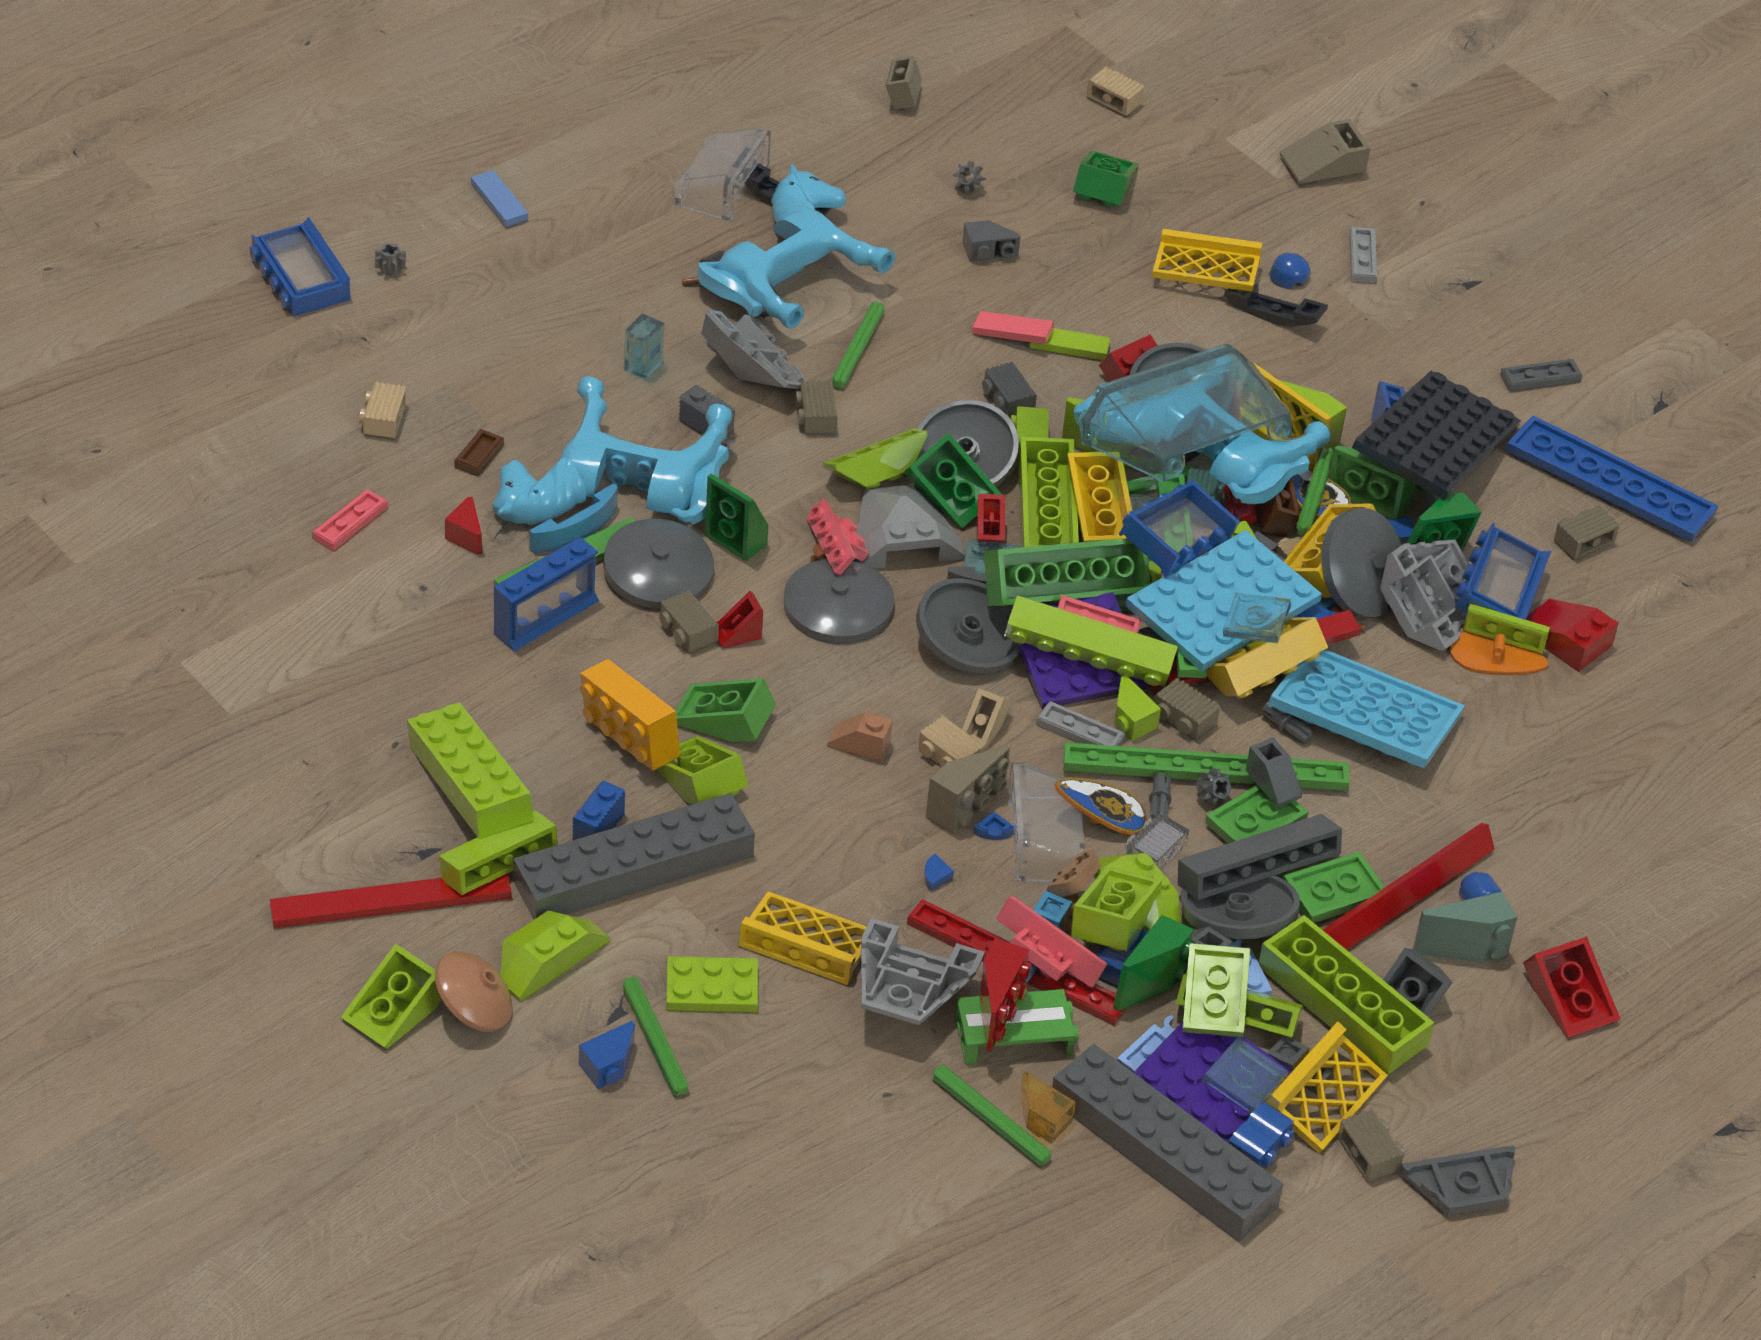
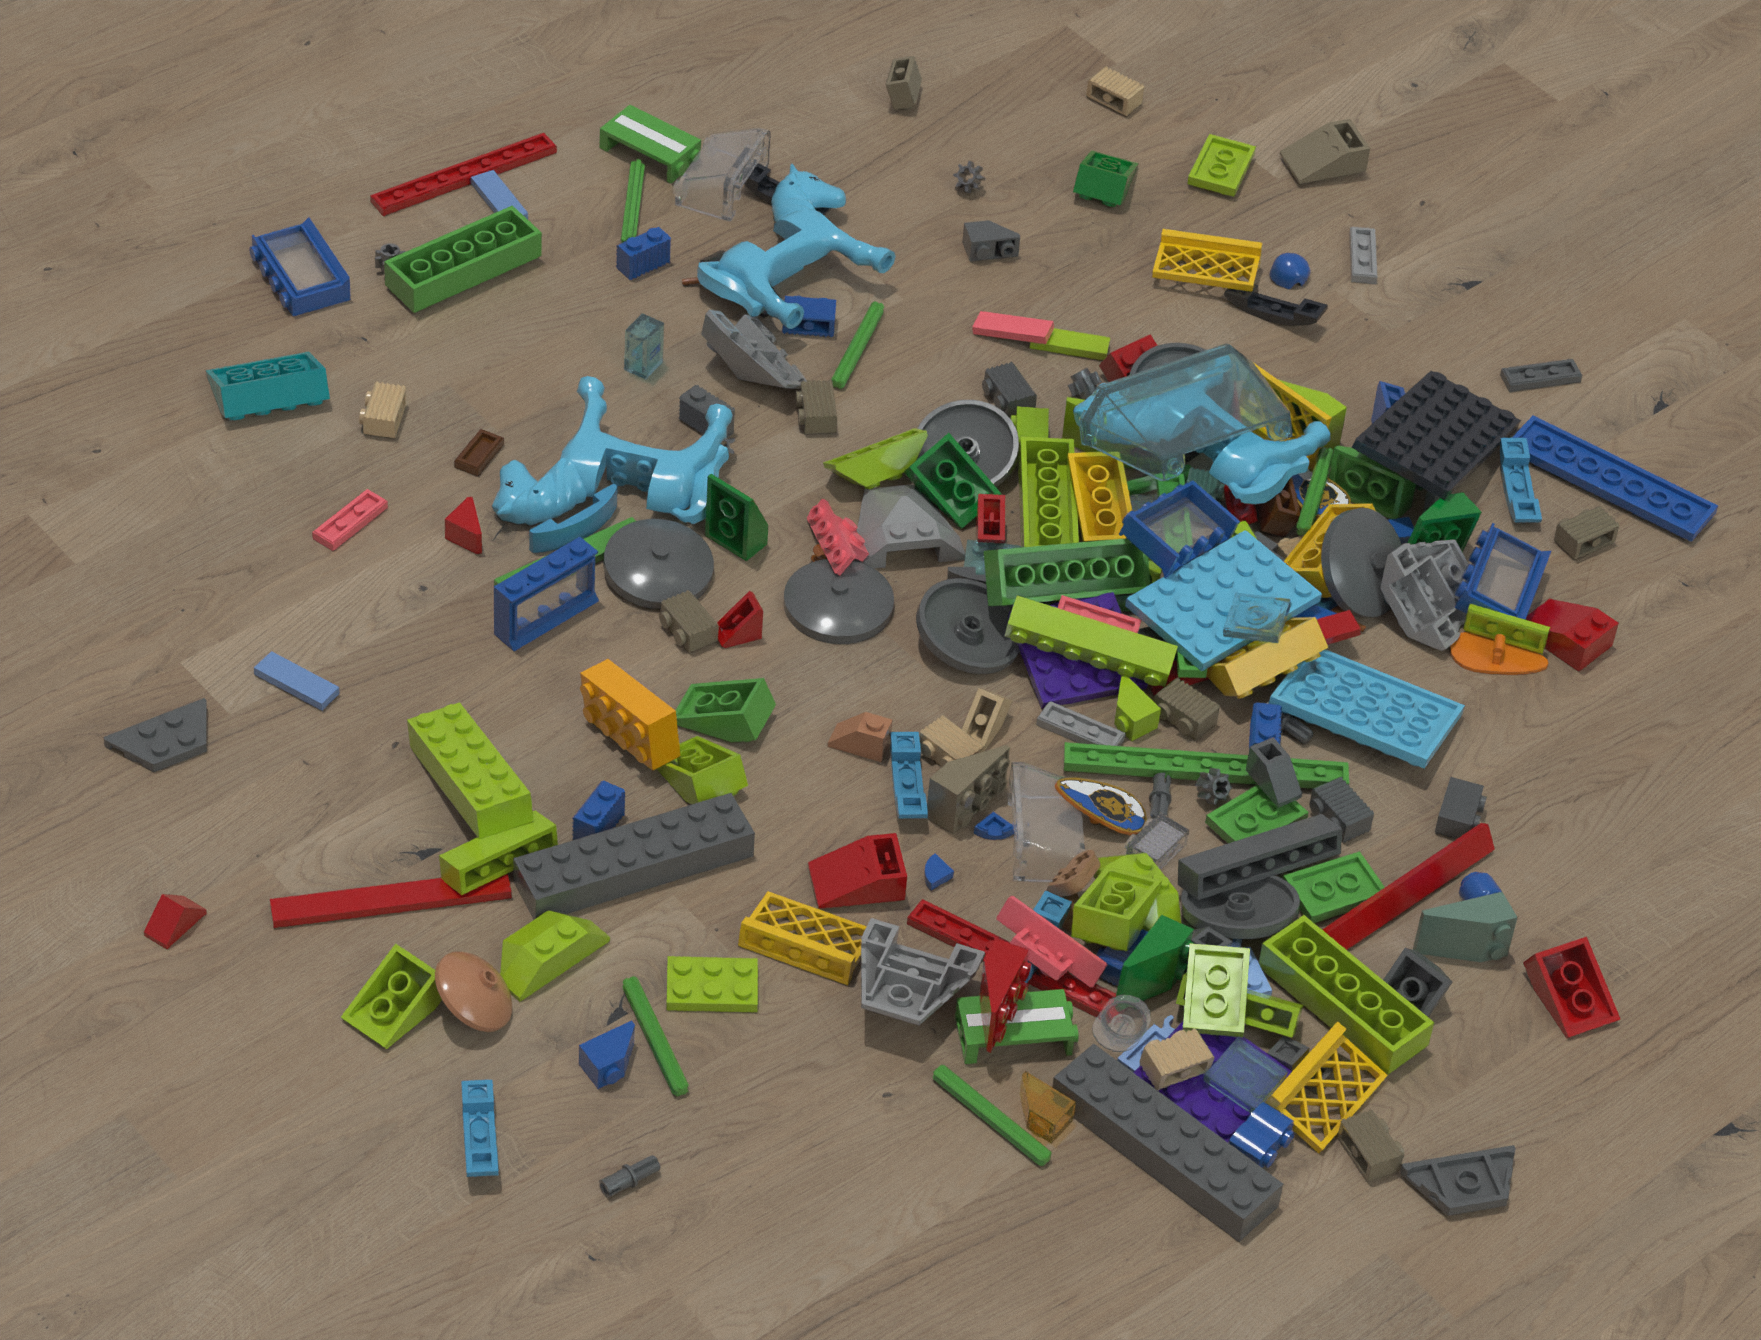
none -> dark grey wing [103,698,207,772]
none -> red slope [144,894,207,949]
none -> teal slope [206,352,330,420]
none -> medium blue tile [254,651,340,710]
none -> red tile [370,133,557,216]
none -> bright green brick [384,206,542,313]
none -> dark azure slope [461,1079,499,1177]
none -> bright green panel [599,105,702,183]
none -> dark grey axle [599,1155,661,1198]
none -> blue brick [616,227,671,280]
none -> bright green axle [621,159,645,243]
none -> blue brick [782,296,836,337]
none -> red slope [808,833,907,909]
none -> dark azure slope [890,732,928,819]
none -> flat silver gear [1068,368,1102,399]
none -> clear piece [1092,995,1151,1052]
none -> tan brick [1139,1028,1215,1090]
none -> lime plate [1187,134,1256,197]
none -> blue brick [1249,702,1282,748]
none -> dark grey brick [1309,777,1374,843]
none -> dark grey brick [1435,777,1487,839]
none -> dark azure slope [1500,438,1542,523]

